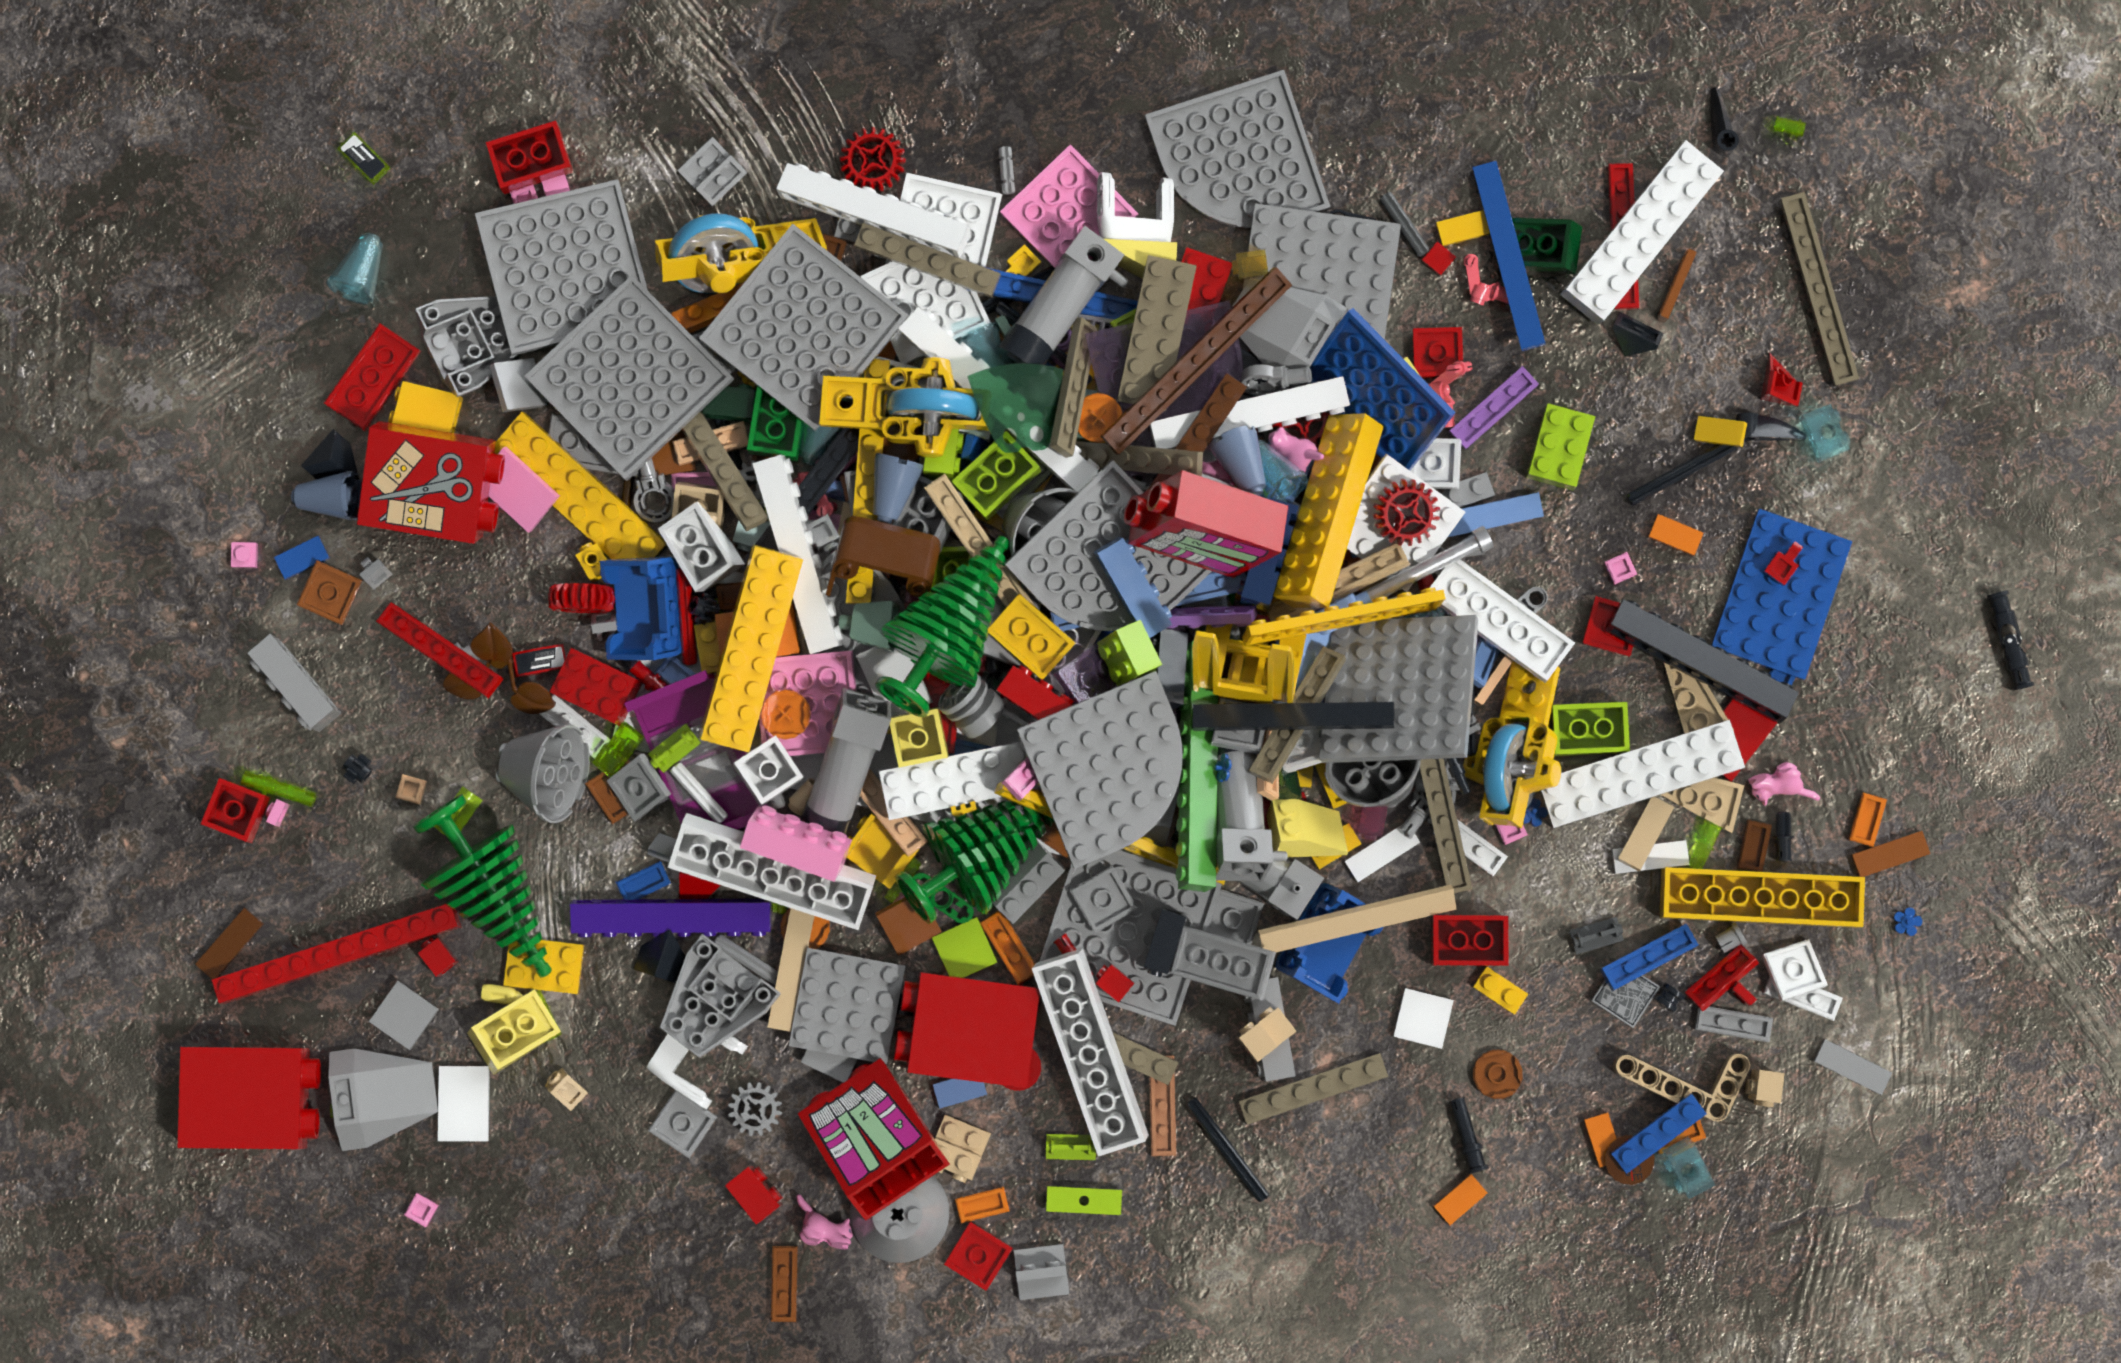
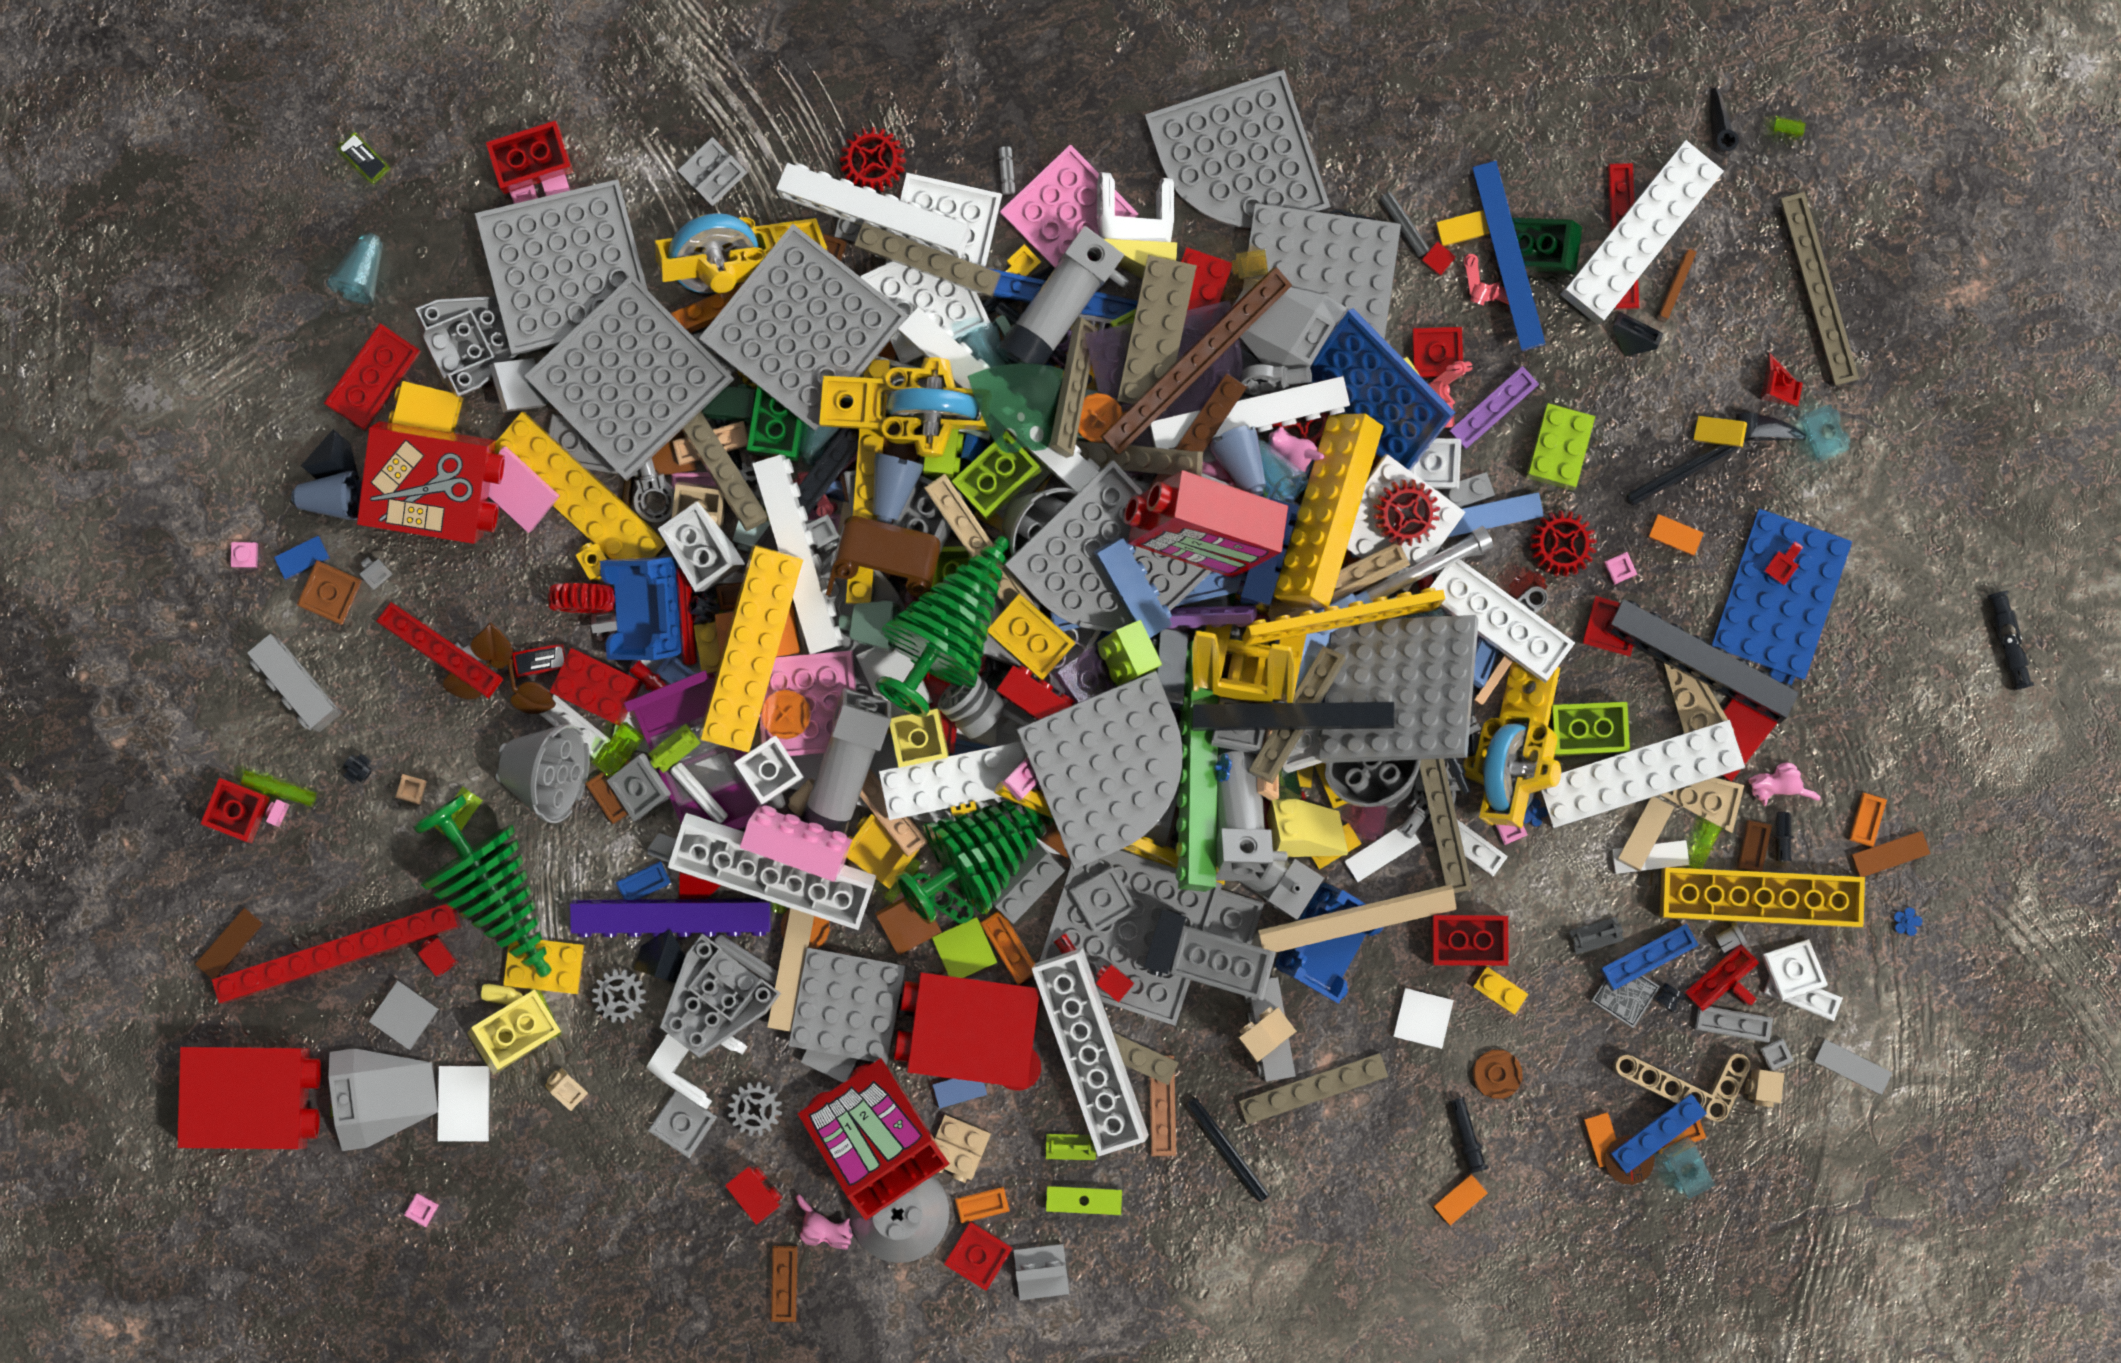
none -> light grey gear [592,969,647,1023]
none -> clear red bracket [1508,570,1548,599]
none -> red gear [1530,510,1597,577]
none -> light grey tile [1759,1038,1794,1071]

